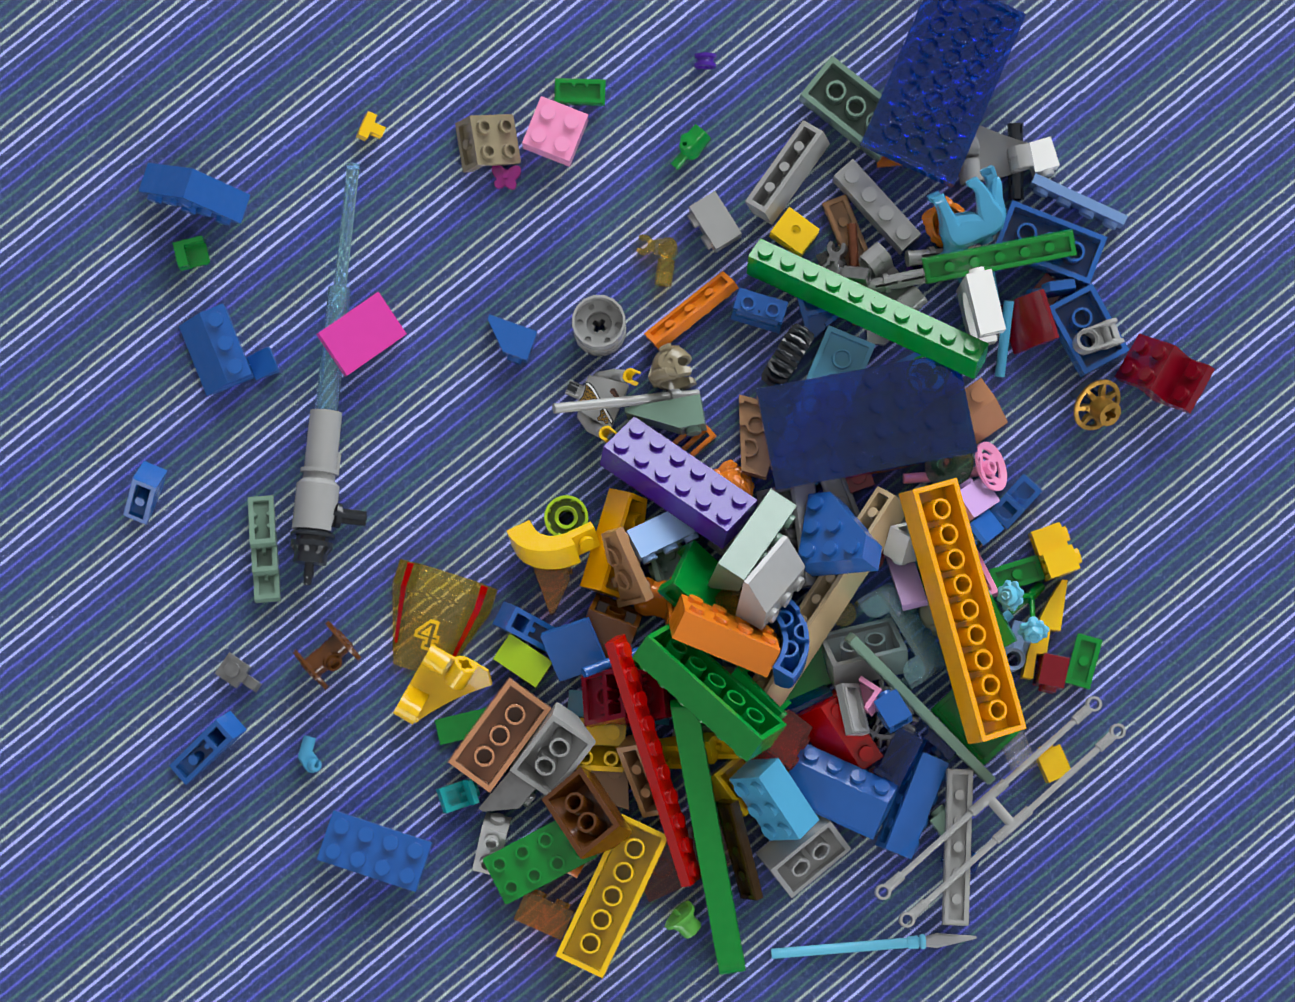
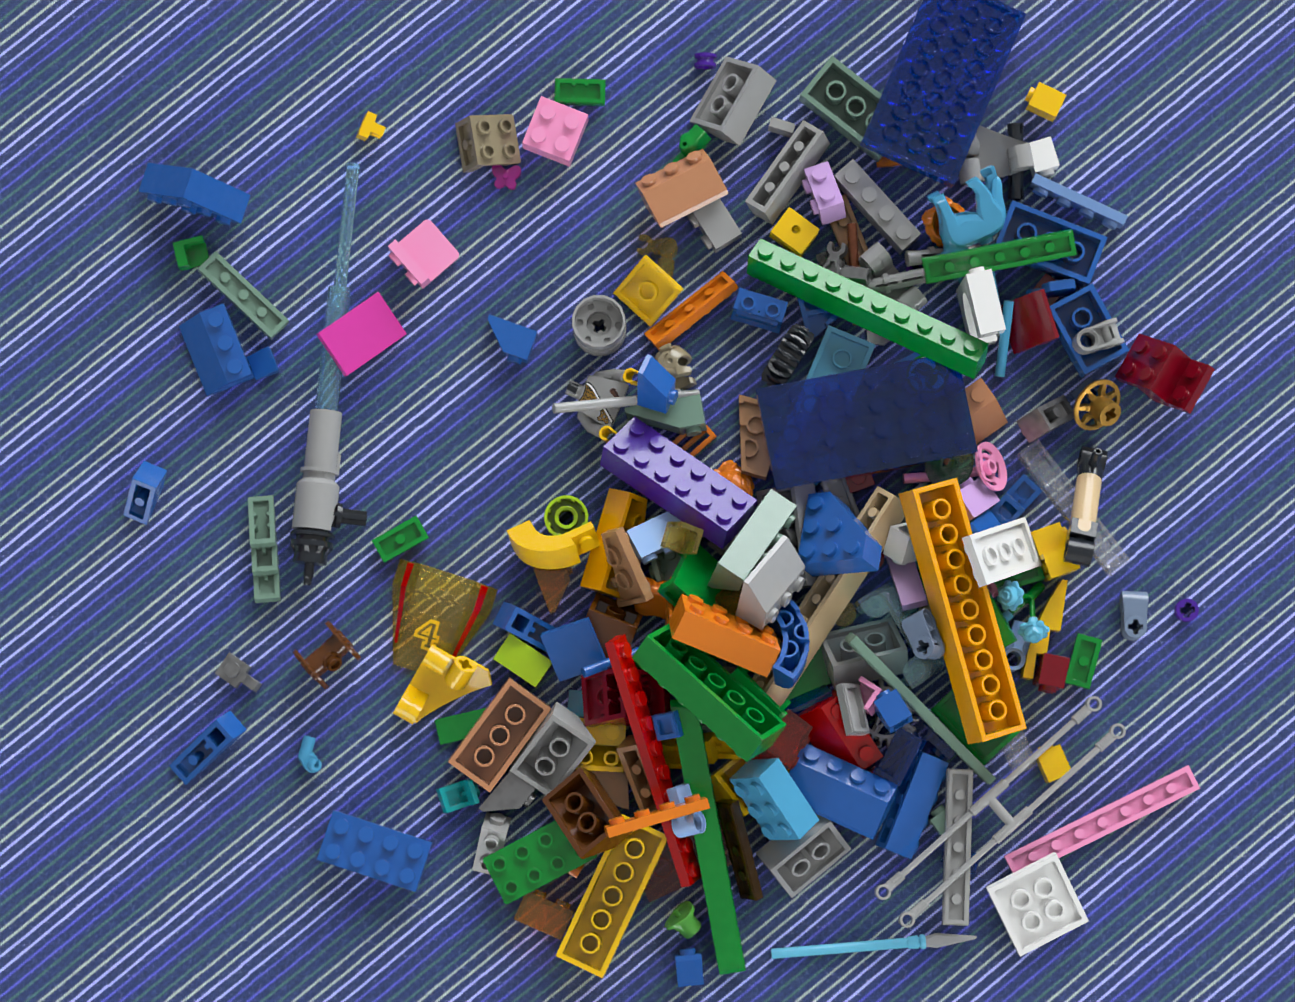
none -> sand green plate [198,251,289,340]
none -> green plate [372,516,429,563]
none -> bright pink bracket [388,220,459,289]
none -> orange plate [604,794,710,838]
none -> yellow tile [613,255,684,327]
none -> nougat slope [635,149,729,228]
none -> blue slope [637,354,678,414]
none -> blue tile [651,710,684,741]
none -> clear yellow panel [661,522,704,554]
none -> light blue piece [666,783,706,838]
none -> blue slope [674,948,704,987]
none -> light grey slope [690,56,777,146]
none -> light grey tile [768,117,795,138]
none -> lavender brick [802,161,846,225]
none -> sand blue piece [902,608,945,660]
none -> white plate [962,517,1042,587]
none -> white plate [986,852,1089,957]
none -> bright pink plate [1004,765,1200,873]
none -> flat silver slope [1016,395,1074,443]
none -> clear plate [1016,439,1131,577]
none -> yellow brick [1025,82,1066,122]
none -> piece [1063,446,1108,567]
none -> sand blue piece [1119,591,1149,641]
none -> dark purple bush [1174,599,1199,622]

